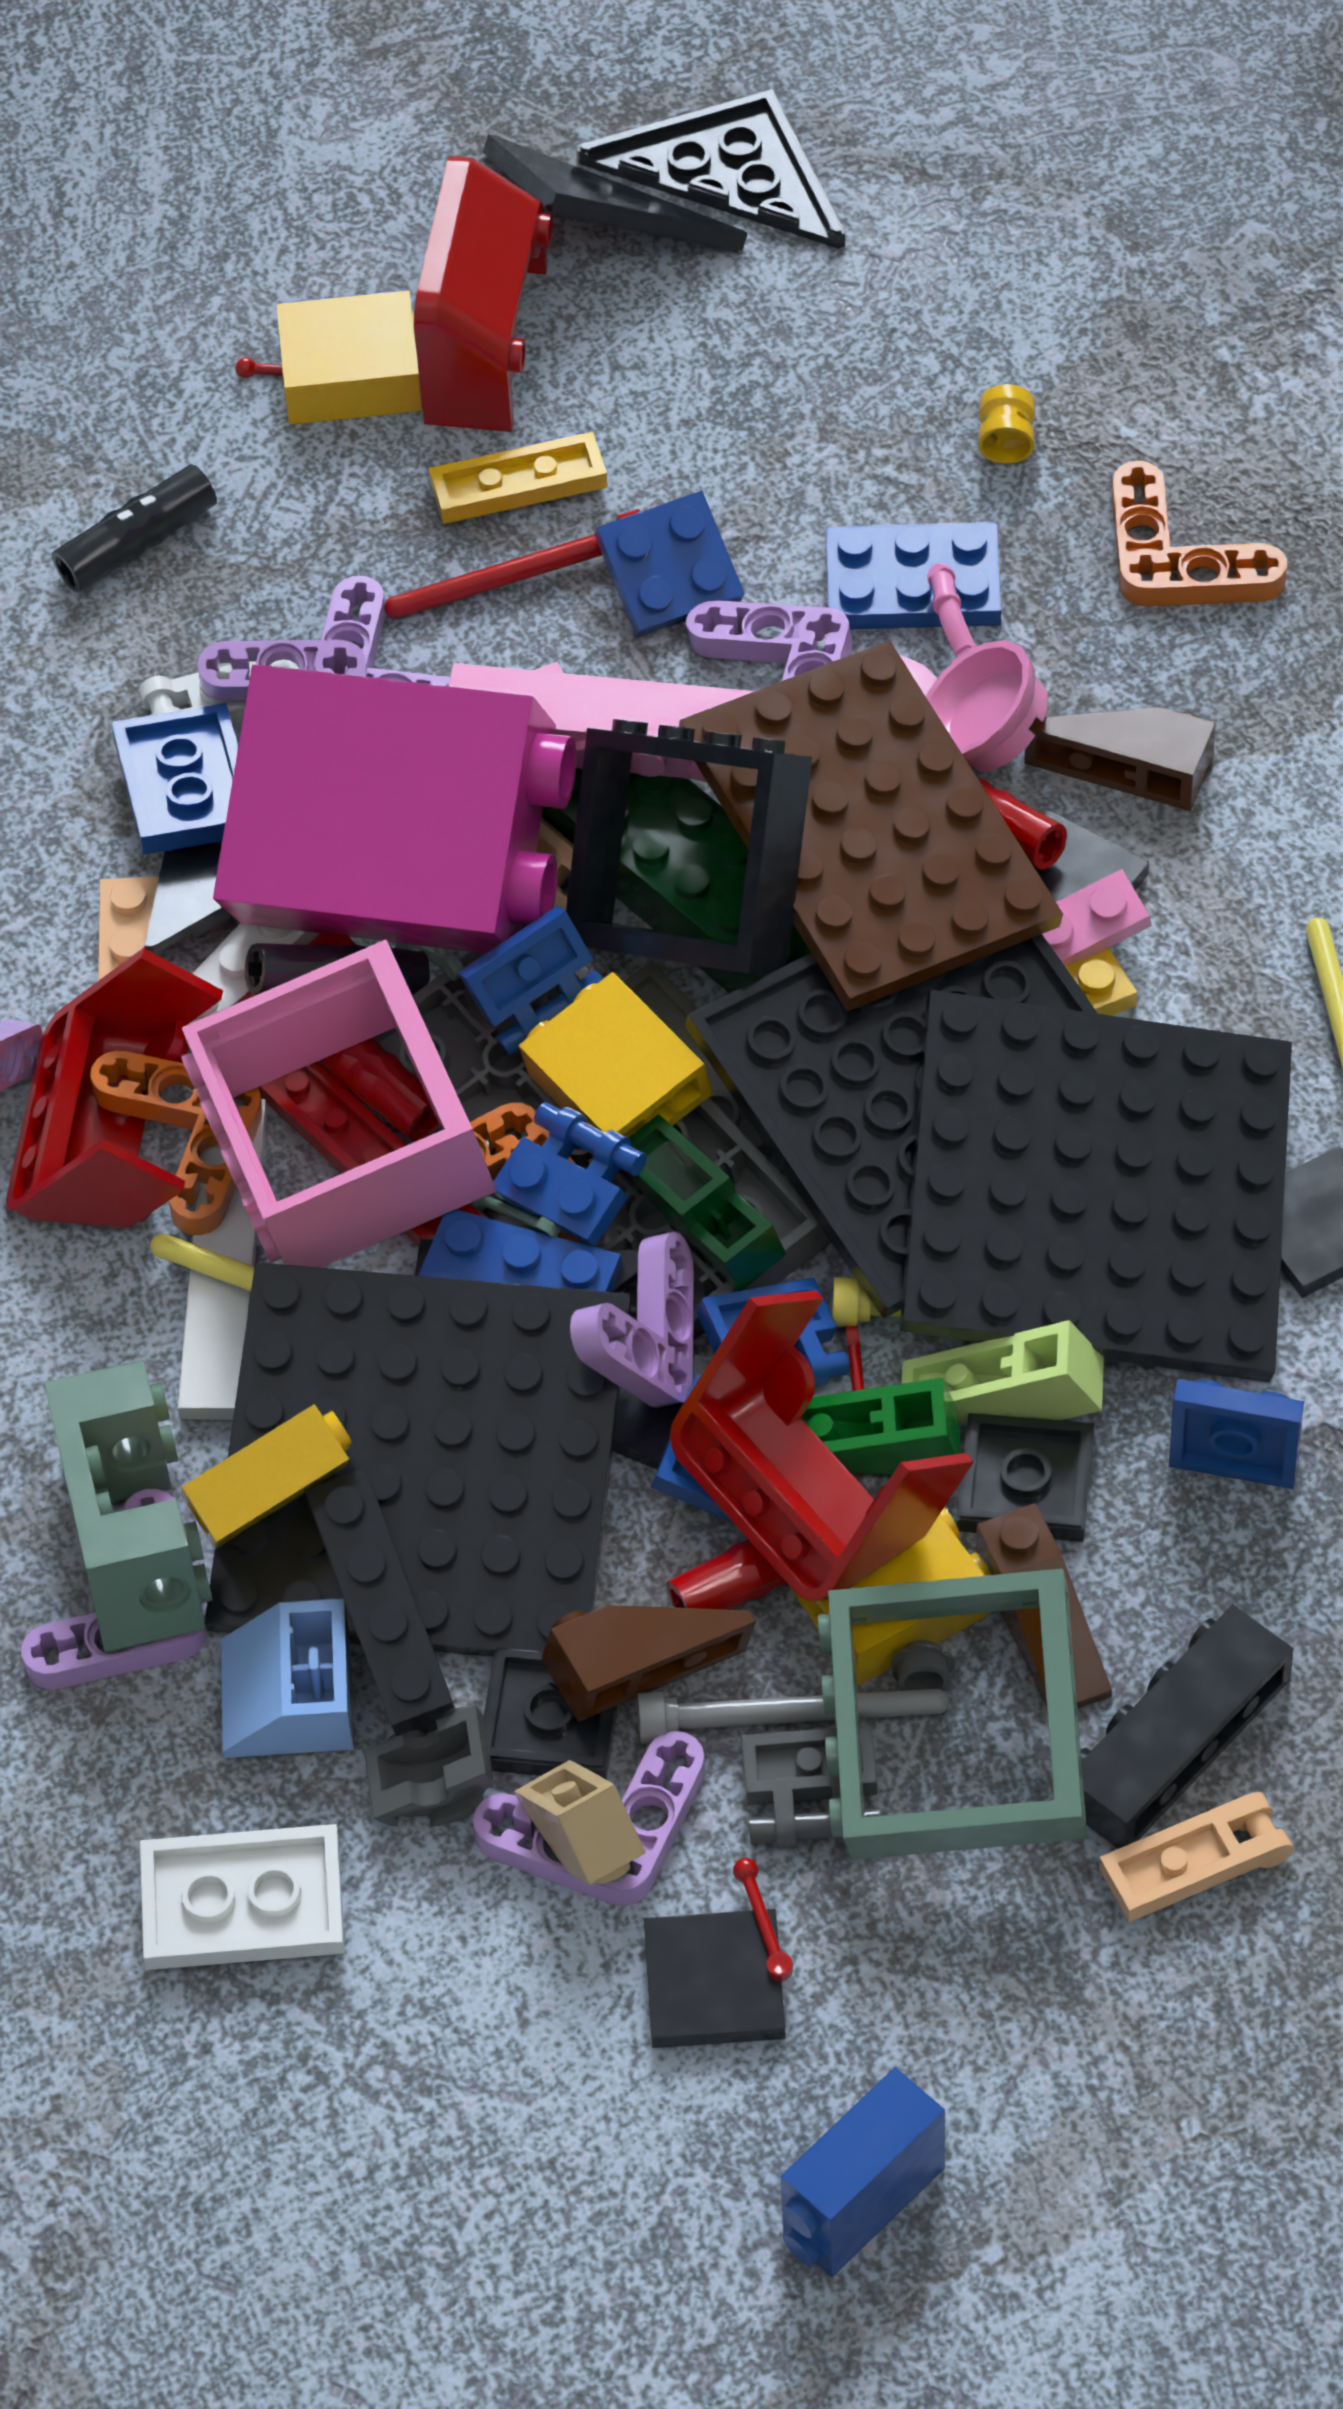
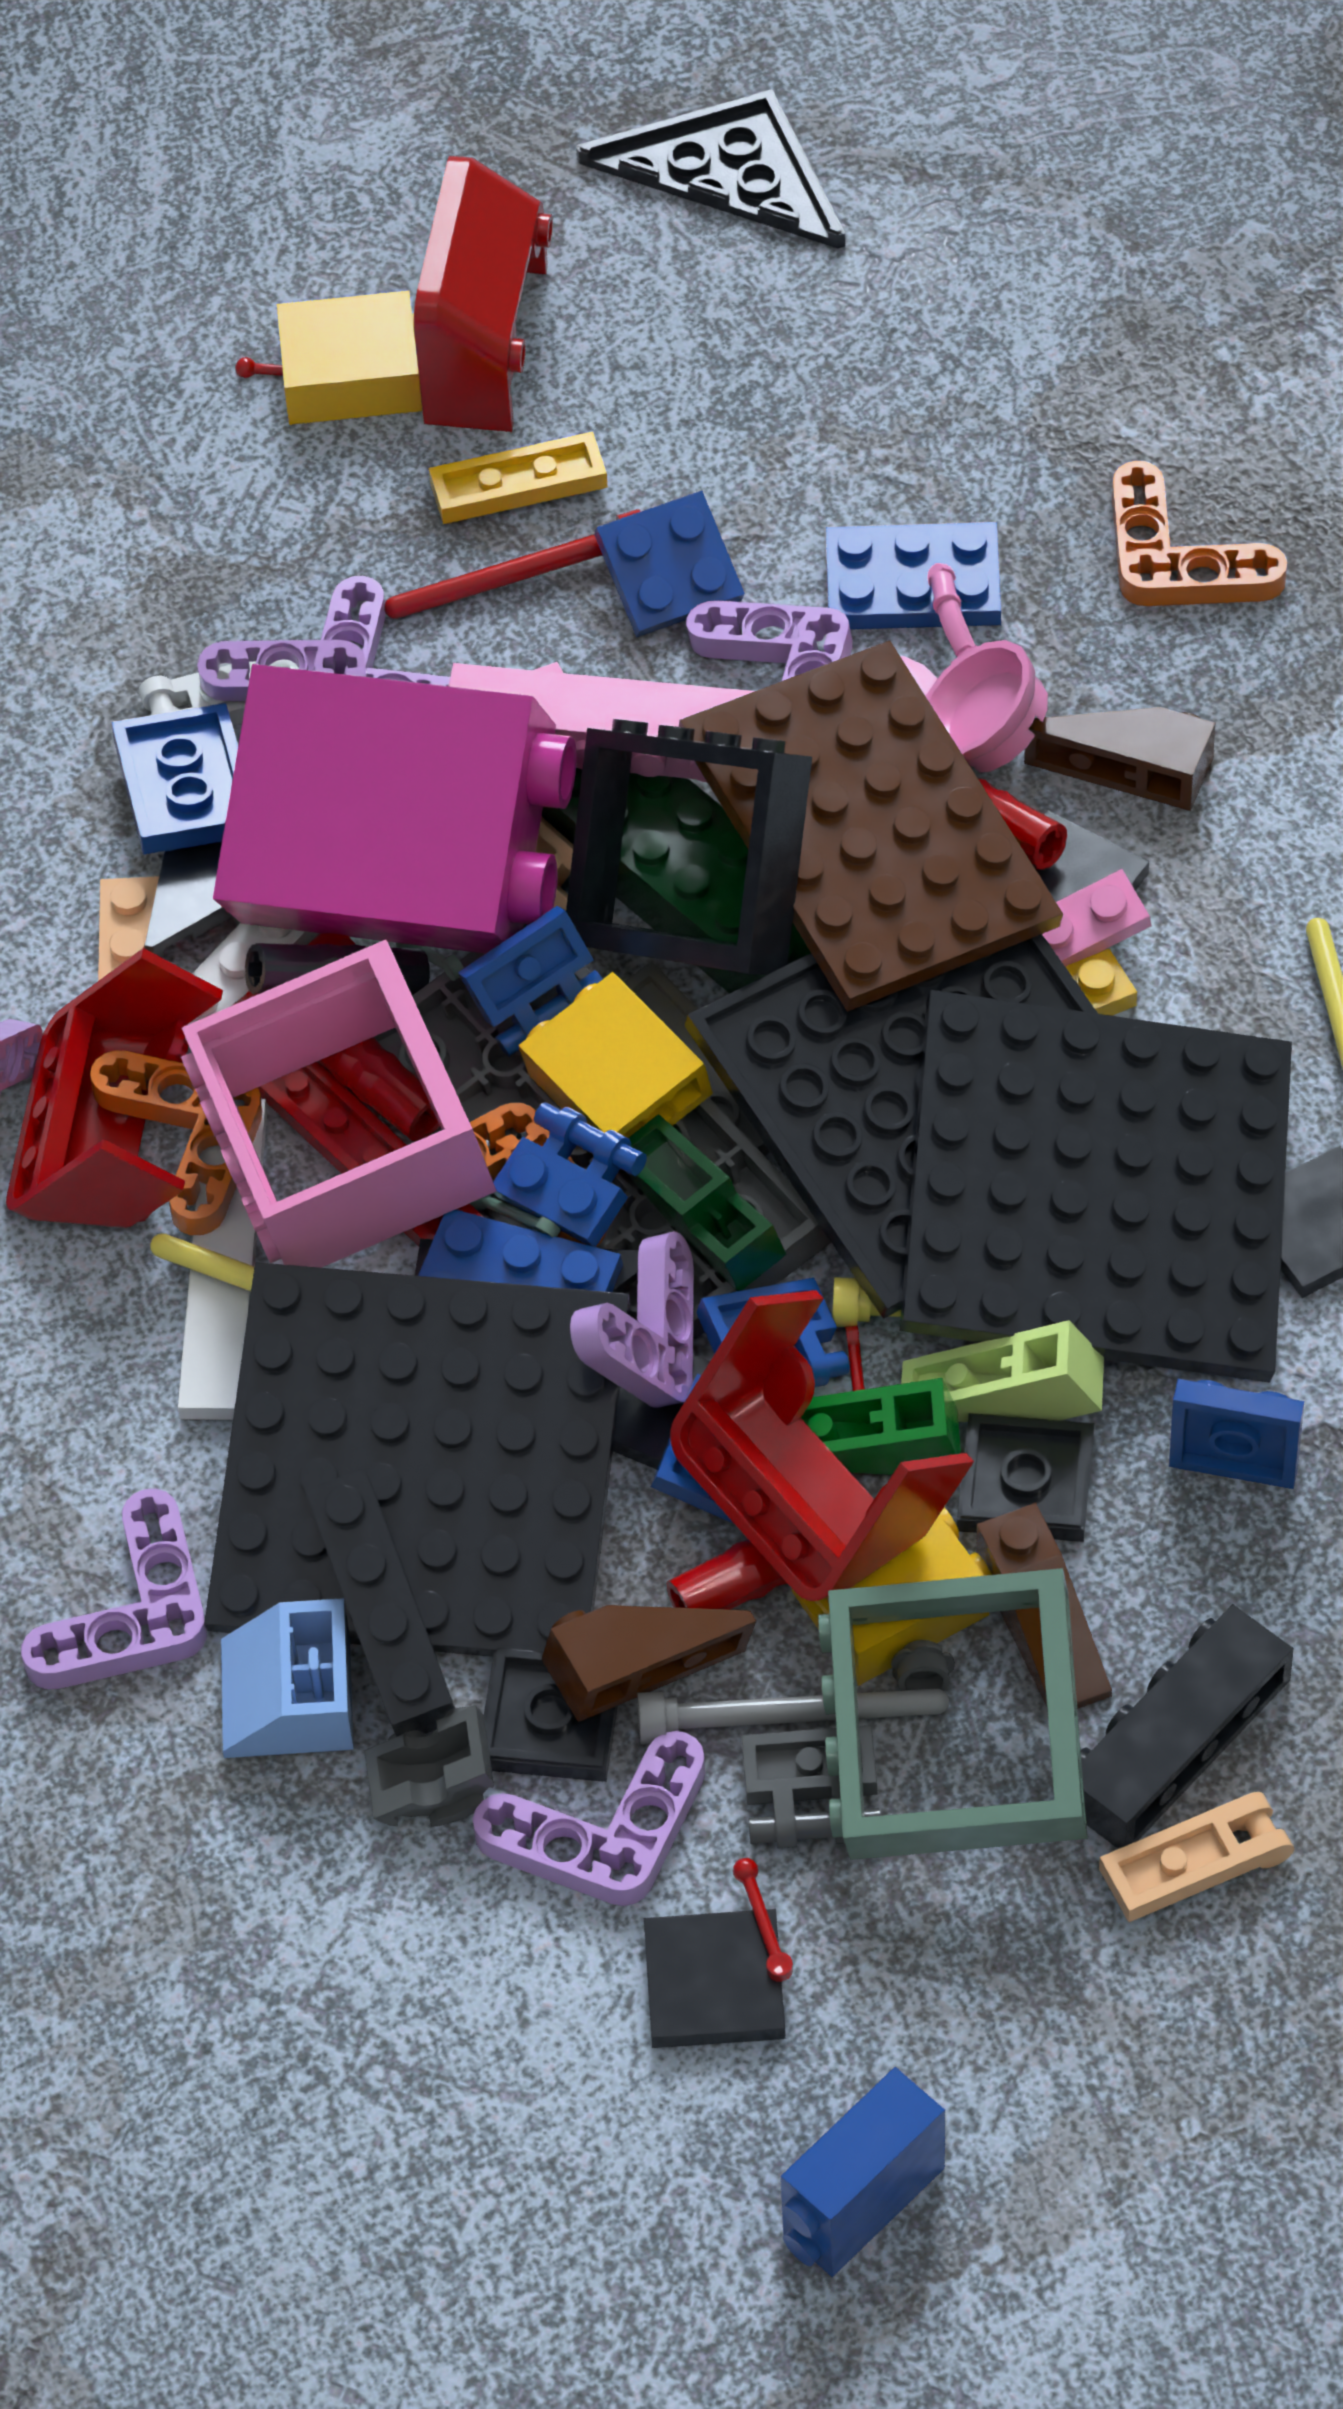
sand green plate [44,1360,213,1652] -> none
black axle [51,464,217,593] -> none
white plate [140,1824,345,1970] -> none
yellow brick [181,1404,352,1549] -> none
black tile [483,134,748,253] -> none
tan slope [514,1760,646,1885] -> none
yellow wheel [978,384,1035,464] -> none

